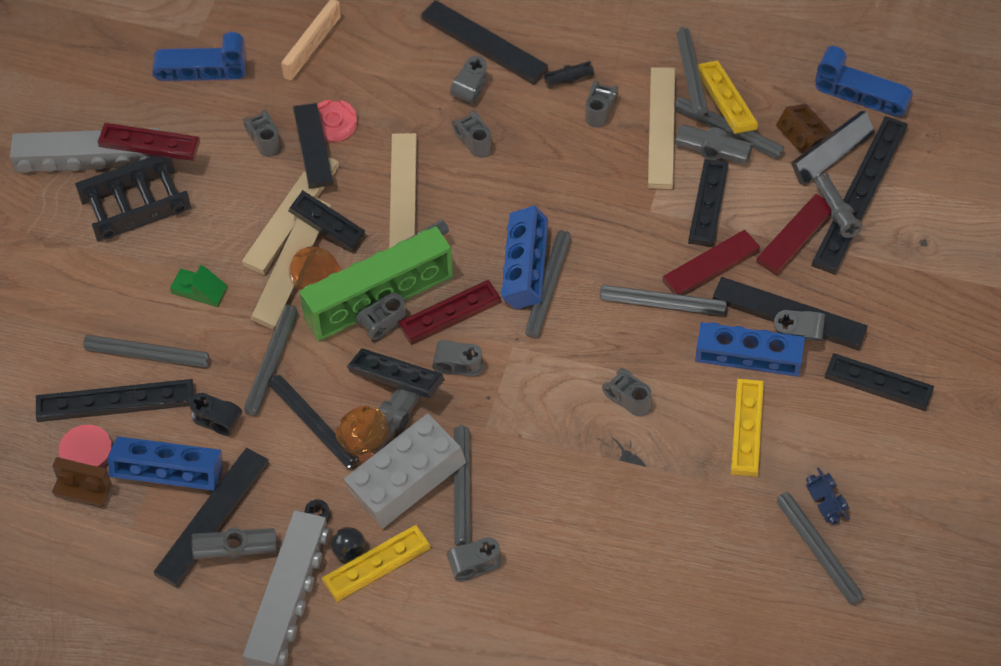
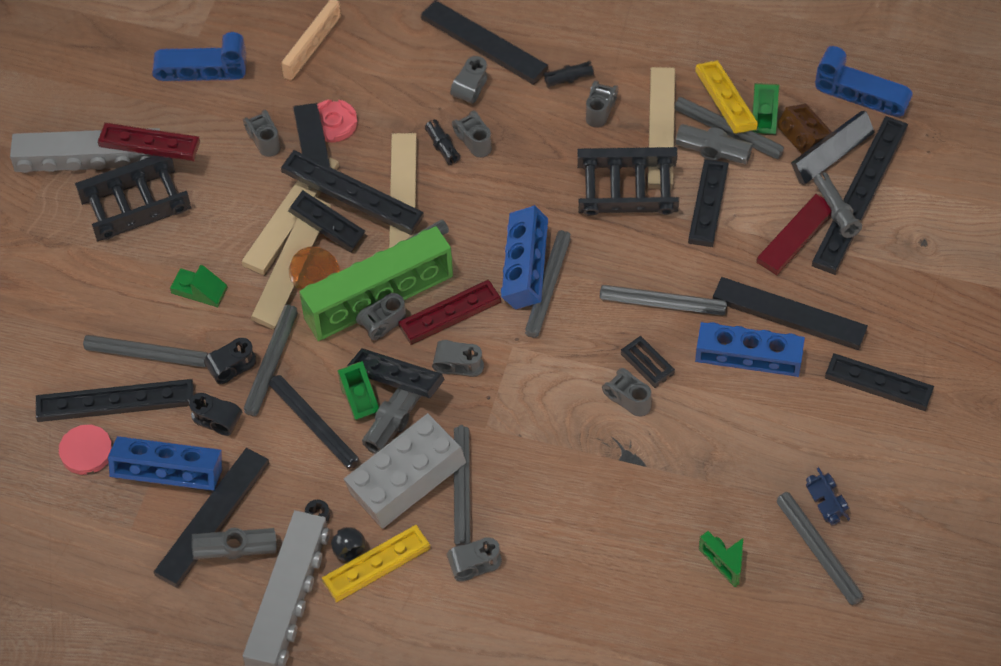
reddish brown bracket [52,457,112,507] -> none
clear orange tile [335,406,389,455] -> none
dark red tile [662,229,760,295] -> none
dark grey axle [676,27,708,117] -> none
yellow tile [731,379,764,477] -> none
dark grey piece [774,310,825,341] -> none
none -> black piece [204,338,256,384]
none -> black tile [281,150,424,235]
none -> green slope [337,361,379,420]
none -> black pin [424,119,461,165]
none -> black fence [577,147,679,216]
none -> black tile [621,335,675,388]
none -> green slope [699,531,744,588]
none -> green slope [752,83,779,134]

